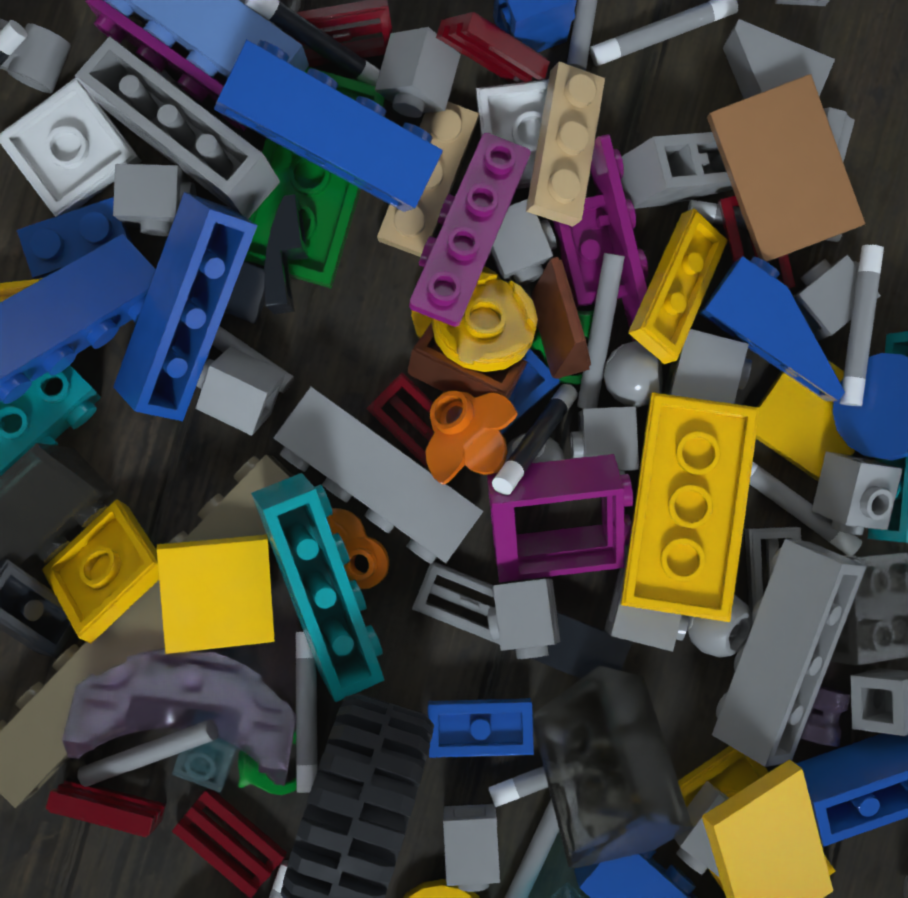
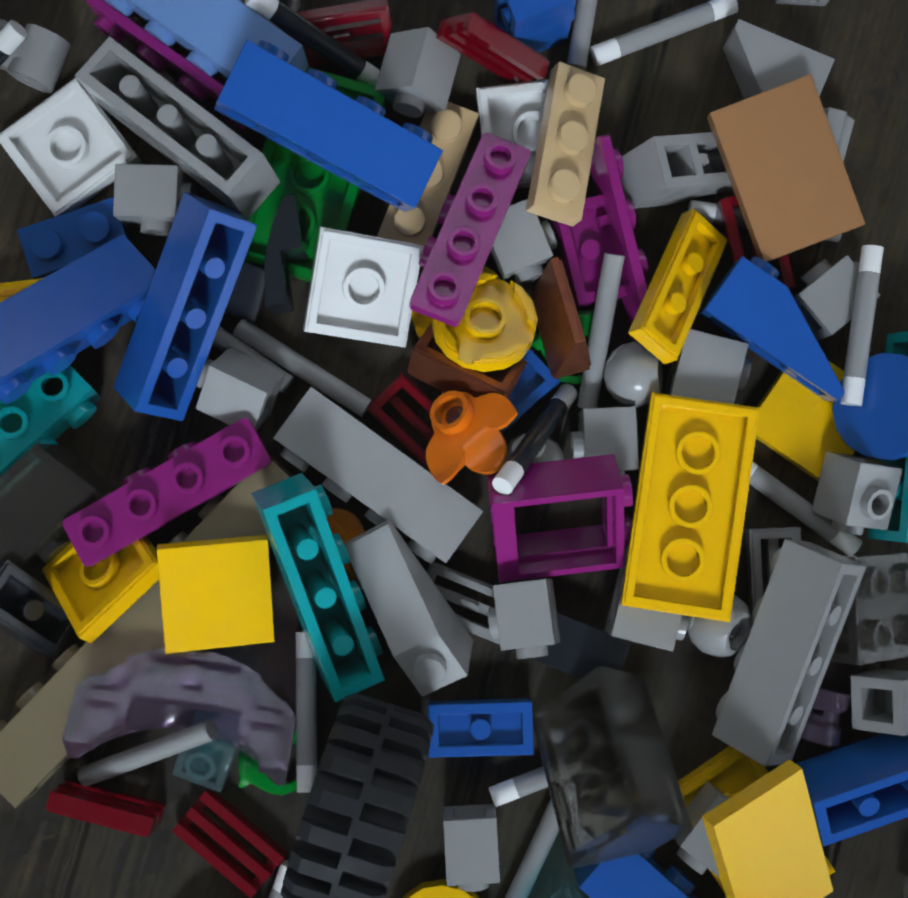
none -> magenta bracket [62,418,272,566]
none -> light grey bar [233,319,372,417]
none -> white tile [303,226,423,348]
none -> light grey slope [345,519,473,697]

